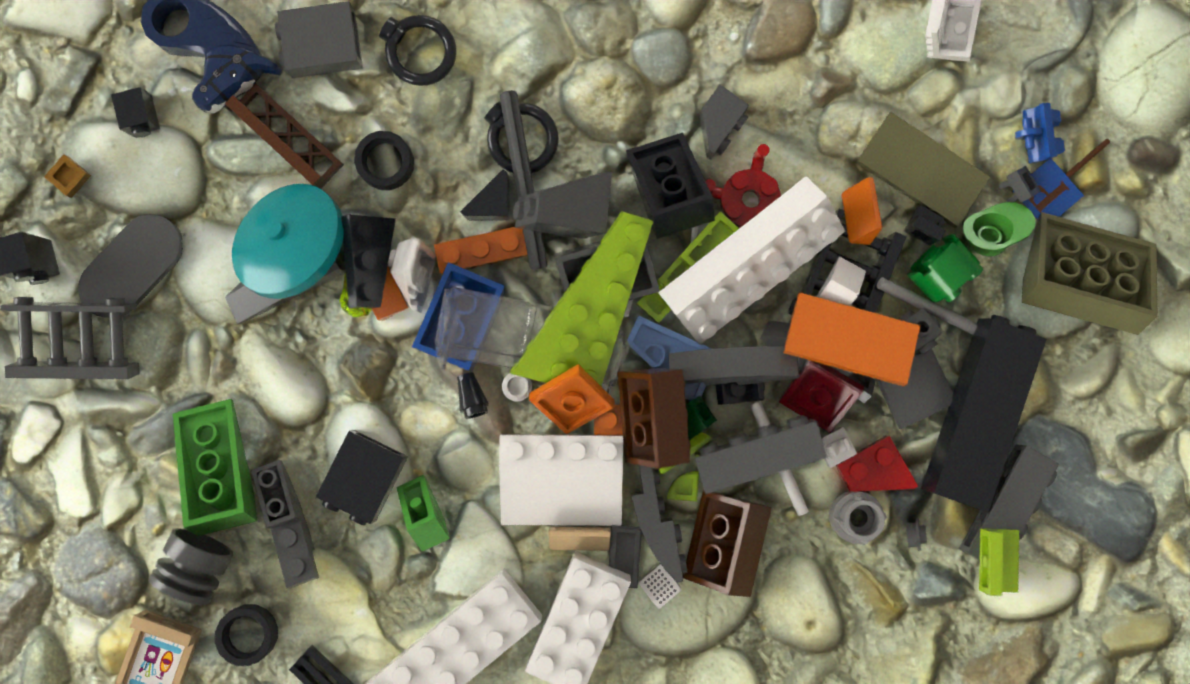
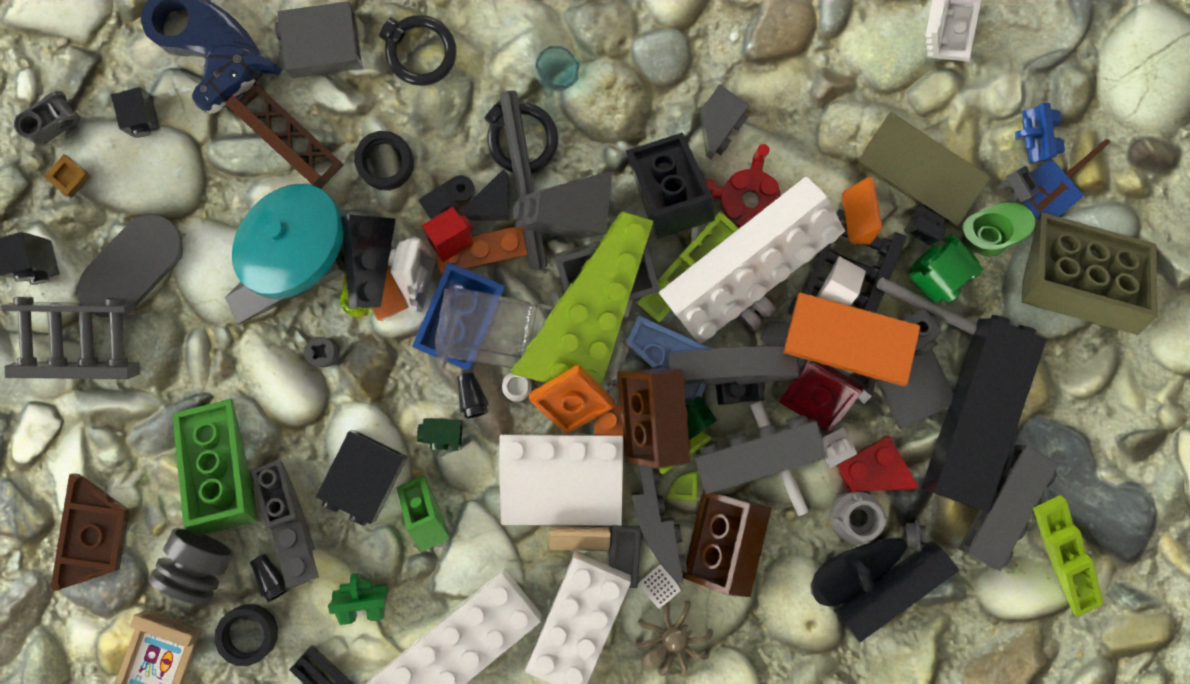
lime panel [979,528,1019,596] -> none
none -> dark grey piece [14,91,81,145]
none -> reddish brown wing [50,473,130,591]
none -> black cone [250,554,290,602]
none -> dark grey wheel [304,337,340,367]
none -> green hips [328,573,388,625]
none -> dark green brick [417,418,463,451]
none -> black leg [418,175,476,219]
none -> red brick [421,207,474,262]
none -> clear light blue hair [534,46,580,92]
none -> dark tan animal [635,600,713,677]
none -> light grey wheel [738,296,776,332]
none -> black shield [811,538,908,606]
none -> black brick [834,541,960,643]
none -> lime slope [1033,495,1104,617]

